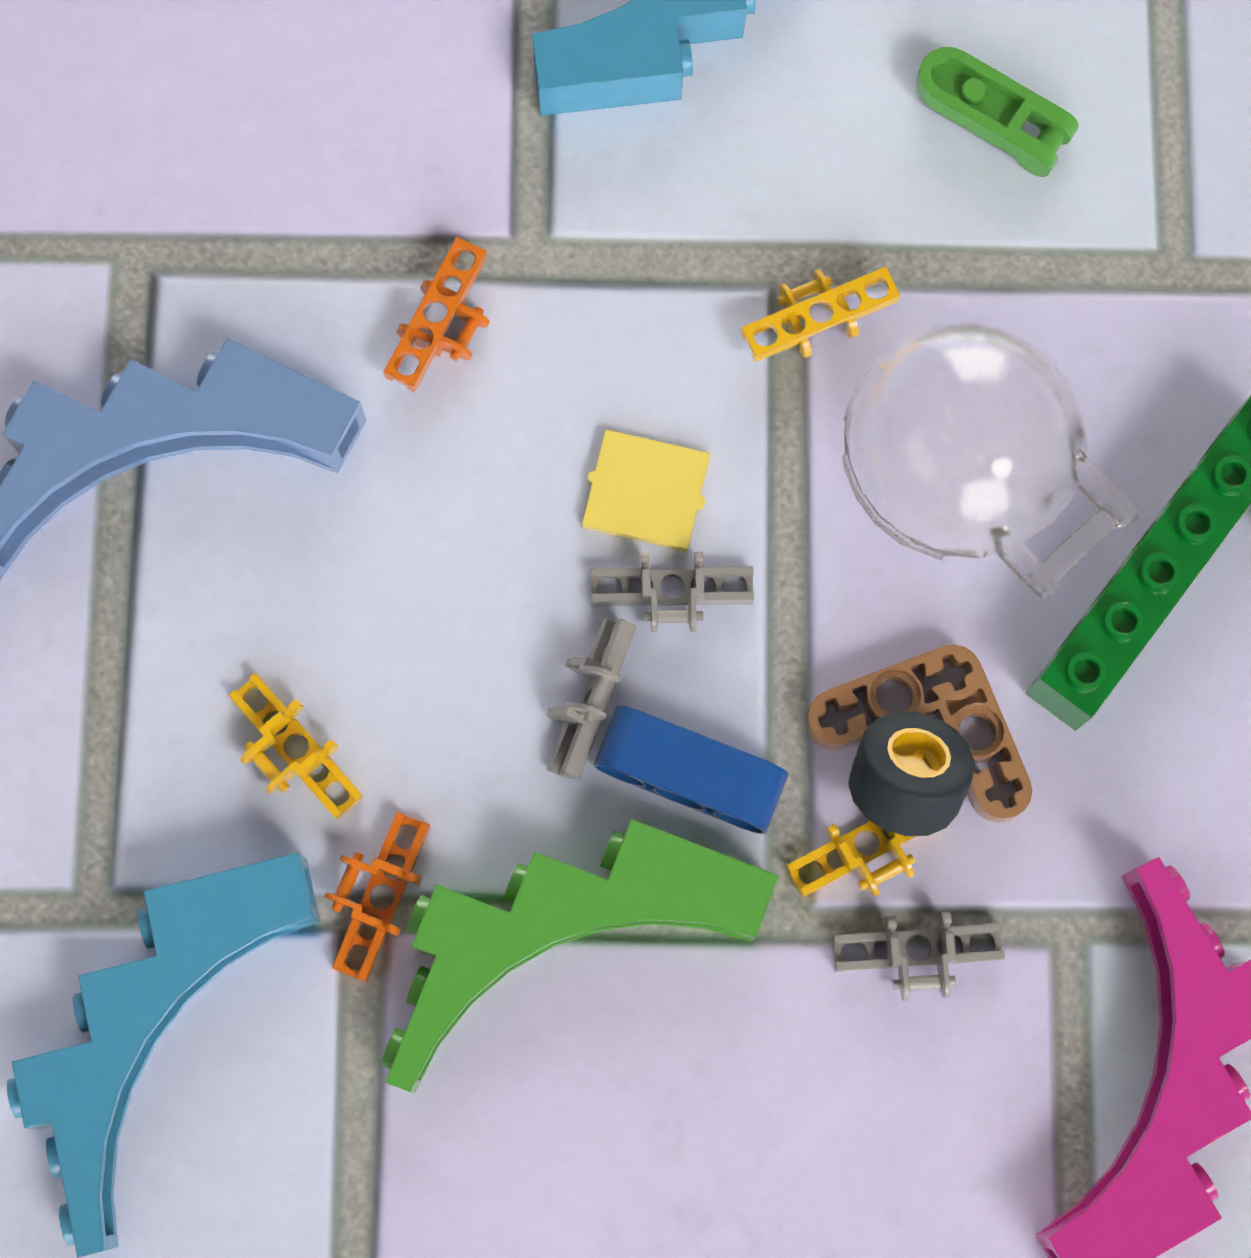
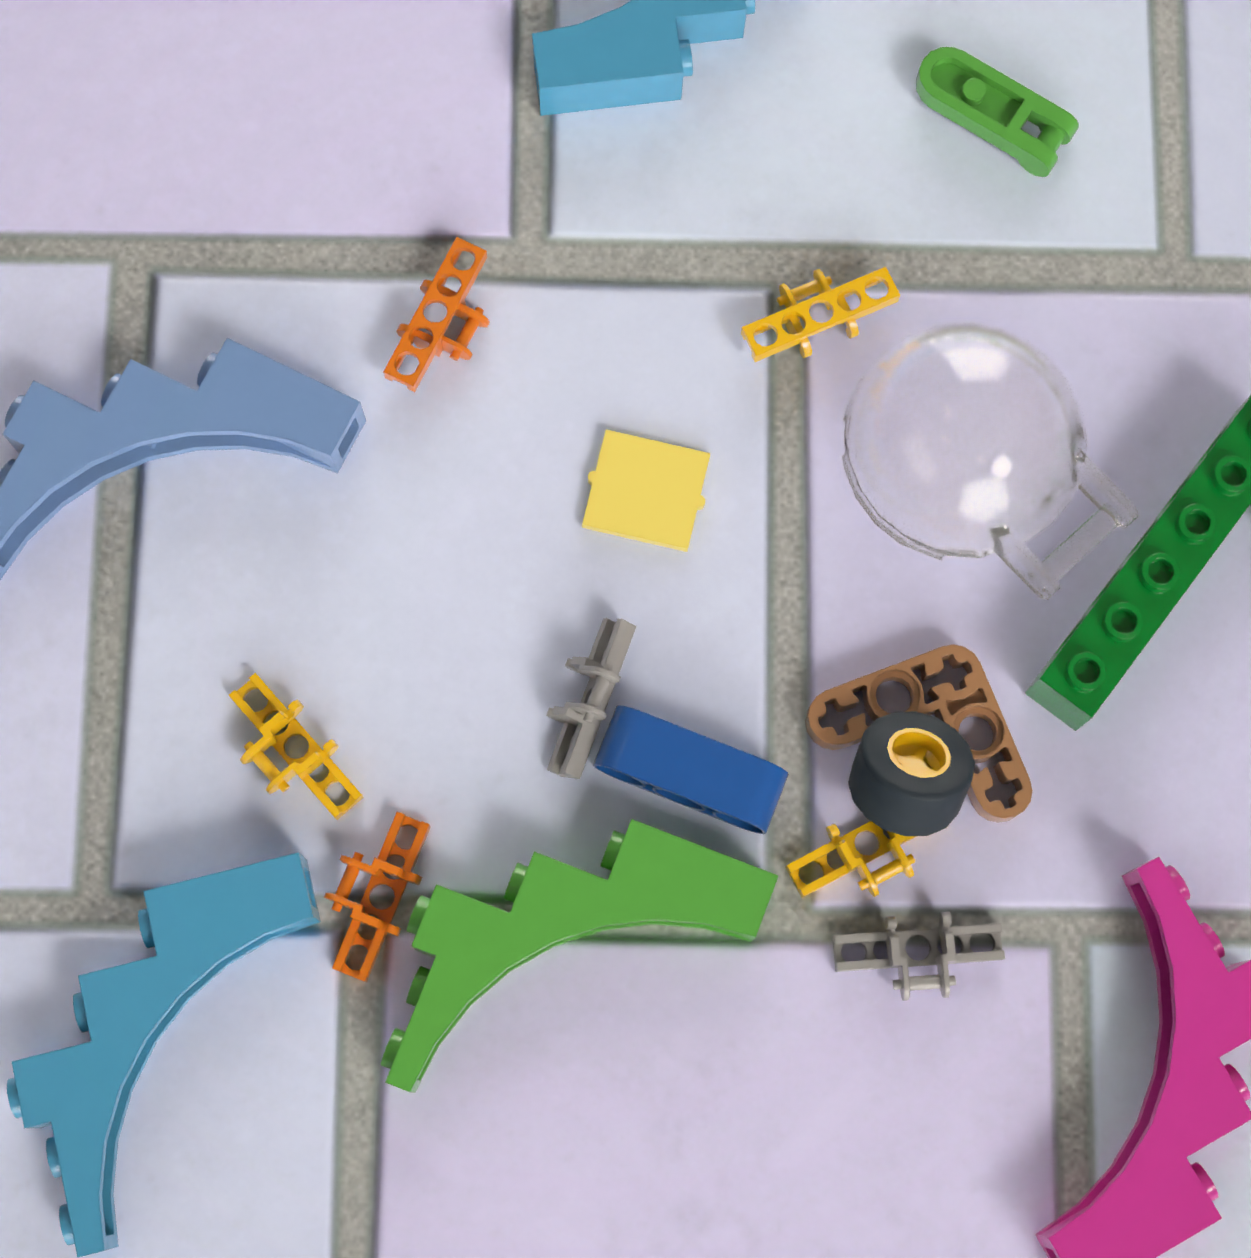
light grey piece [591,552,754,632] -> none

